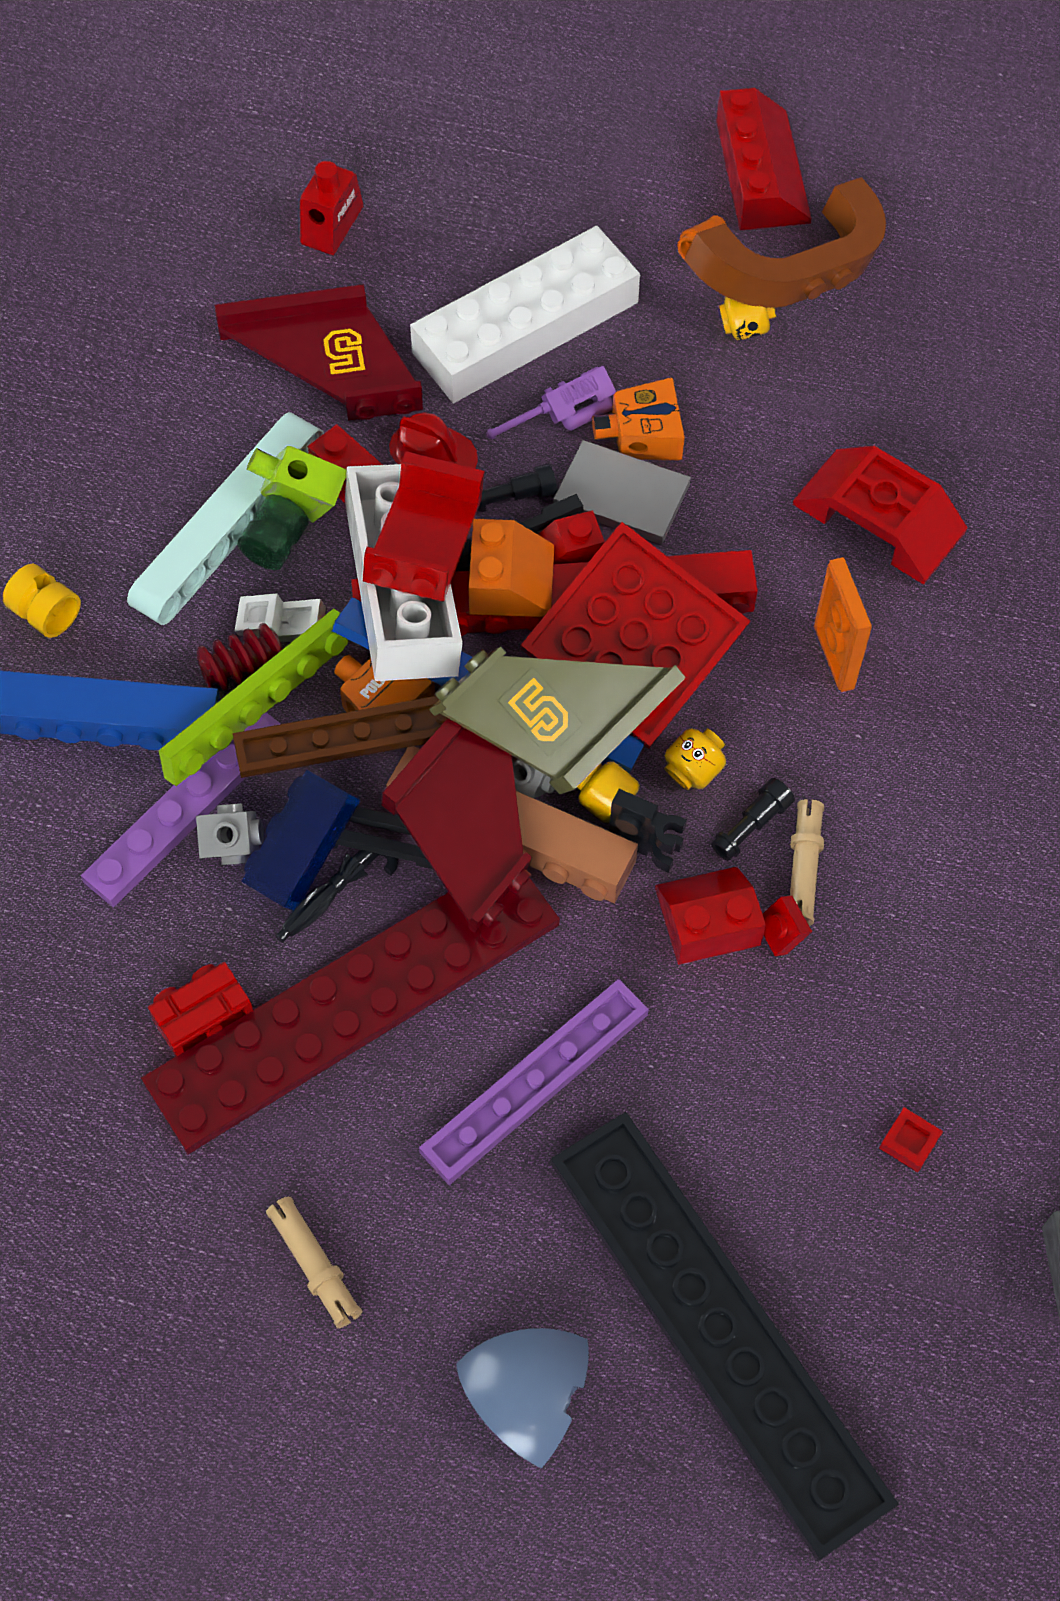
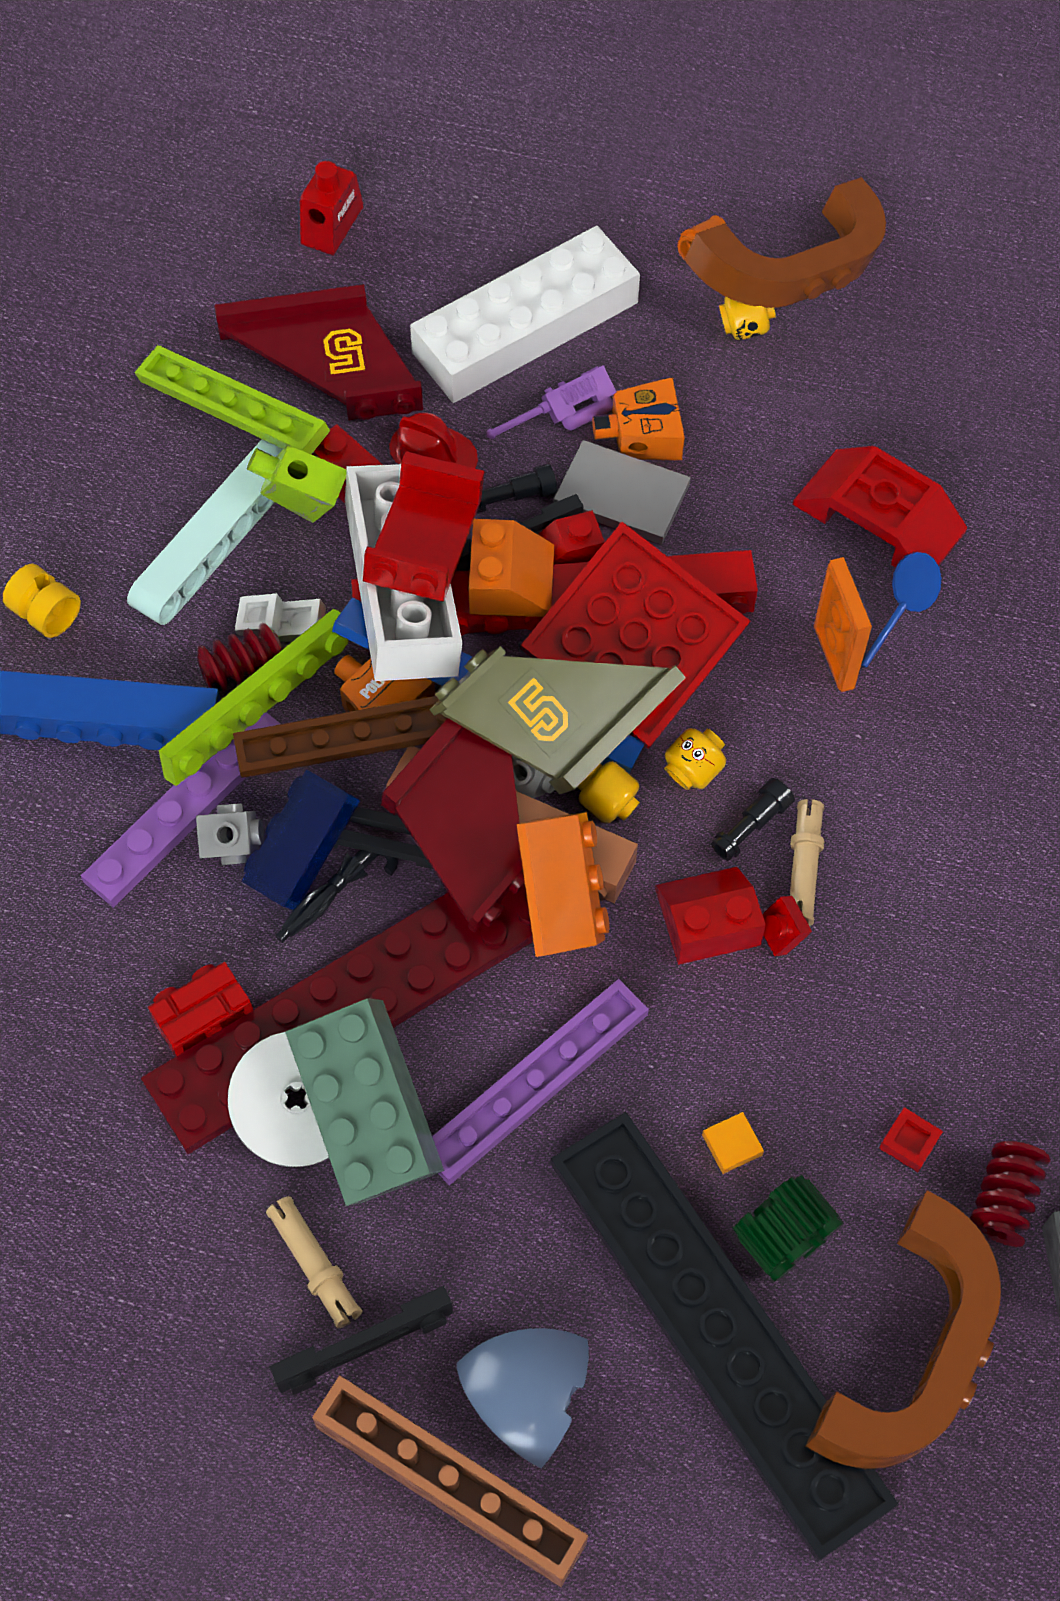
clear green wheel [237,494,309,571] -> none
black plate [609,789,687,873] -> none
red slope [716,88,812,230] -> none
none -> lime plate [134,345,330,454]
none -> white piece [228,1032,329,1167]
none -> black container [269,1285,453,1395]
none -> sand green brick [285,998,445,1206]
none -> nougat brick [312,1375,588,1587]
none -> orange slope [517,812,609,957]
none -> light orange tile [702,1112,764,1174]
none -> dark green brick [732,1175,844,1282]
none -> dark orange arch [806,1190,1001,1469]
none -> blue piece [861,552,942,668]
none -> dark red piece [970,1141,1051,1247]

